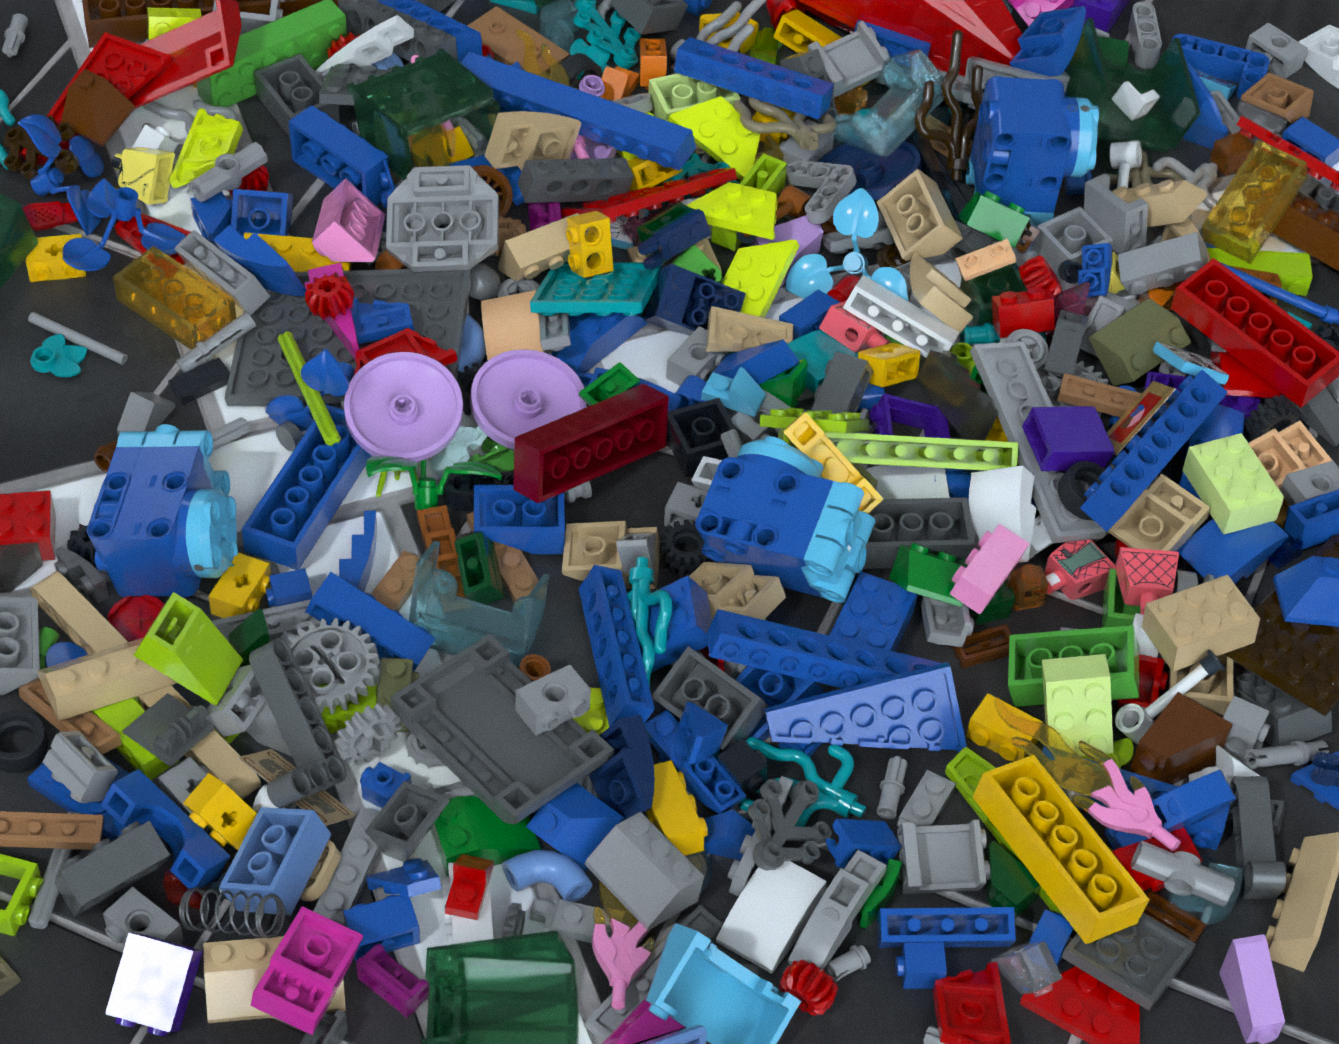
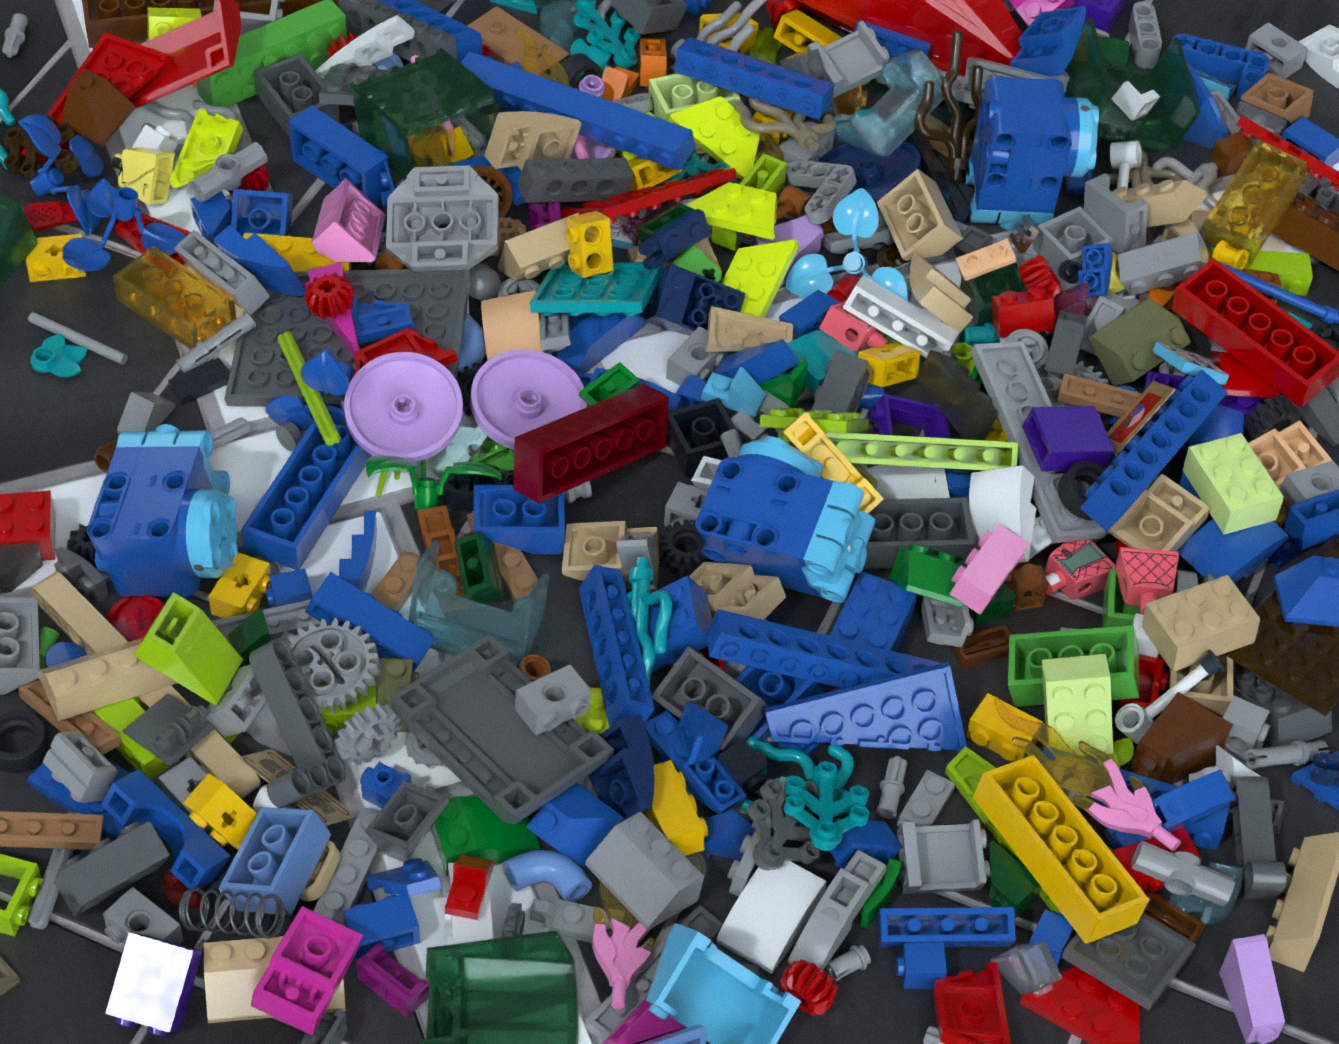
slope [959,190,1030,247] -> none
none -> teal plant [784,761,870,851]
none -> yellow bush [1212,240,1249,271]

